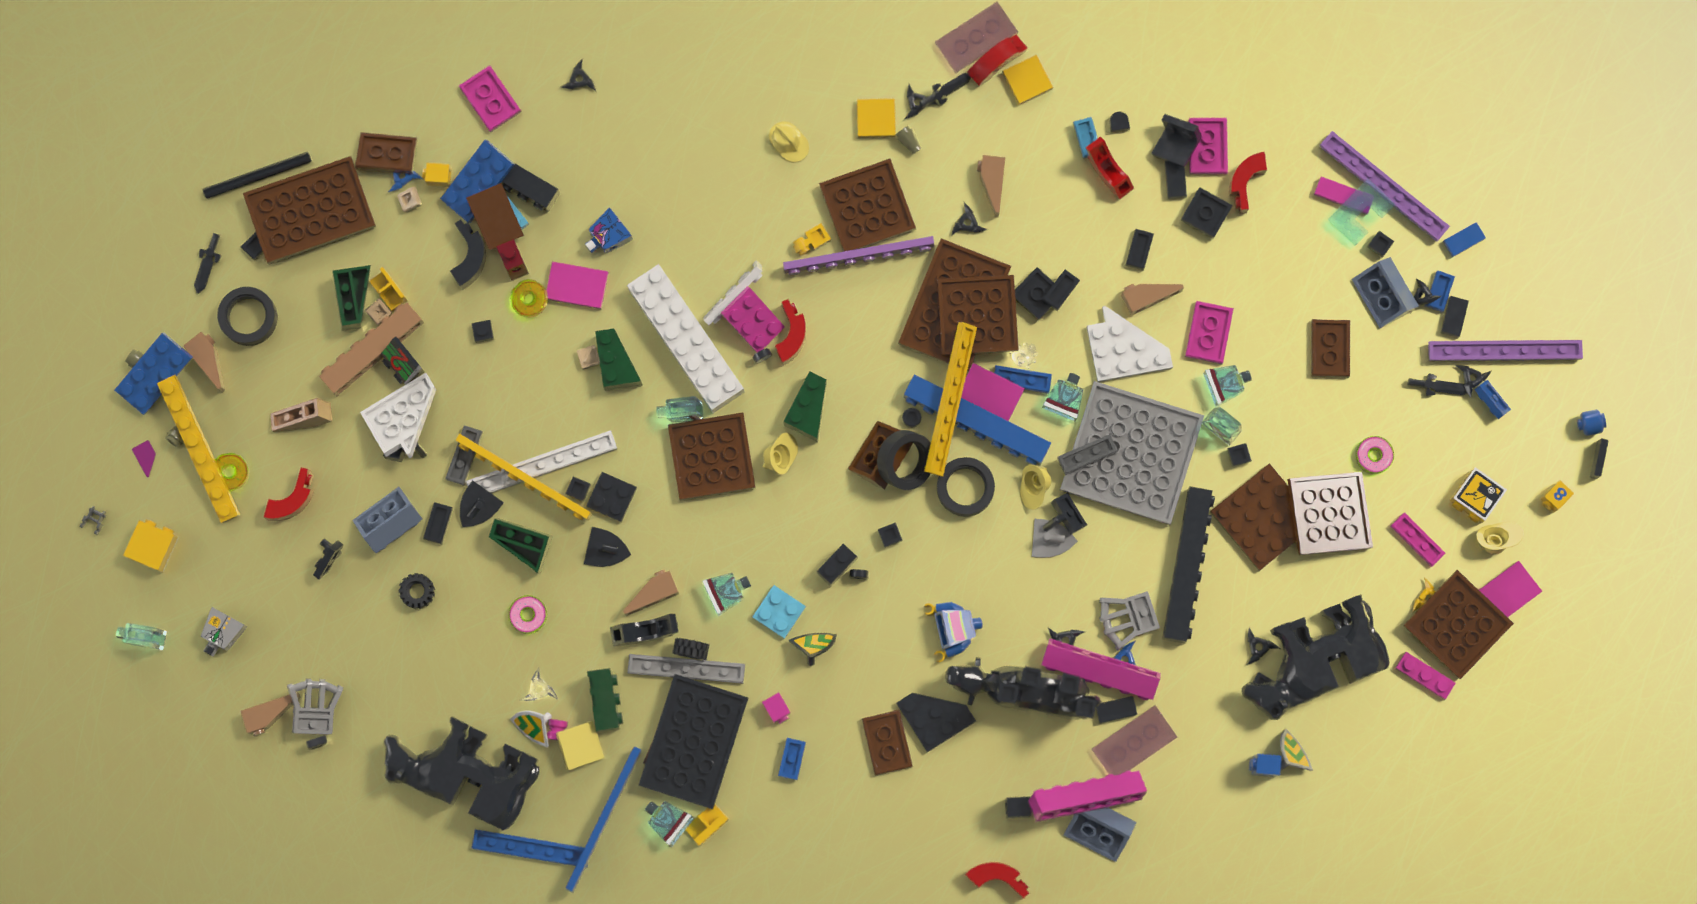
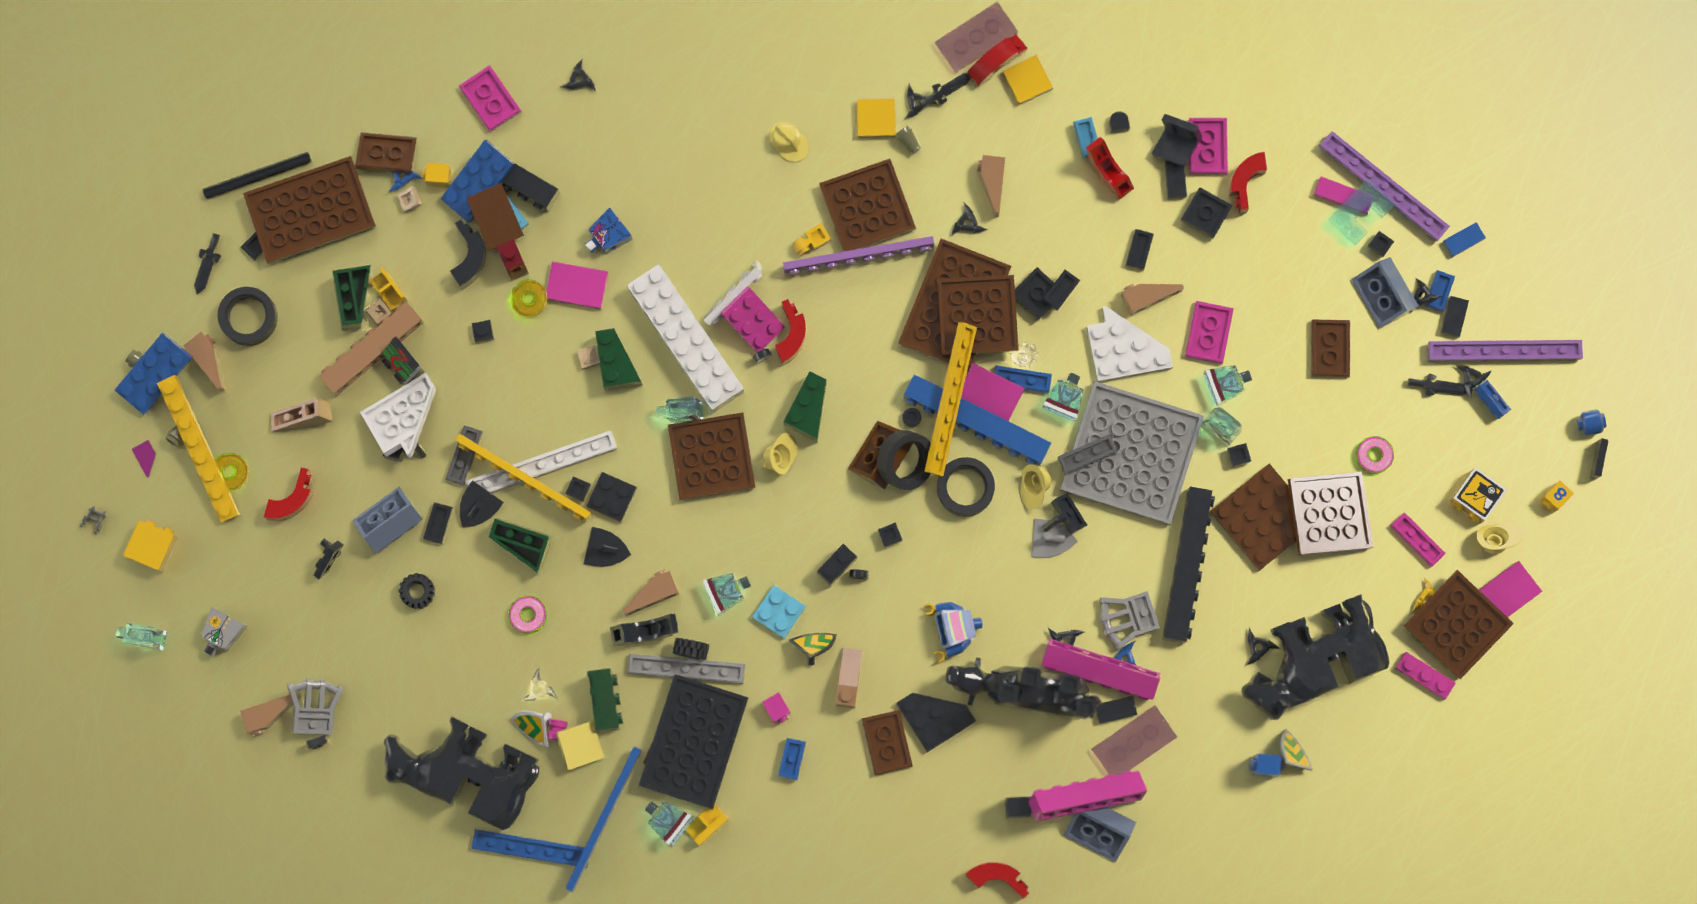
none -> slope [836,648,862,708]

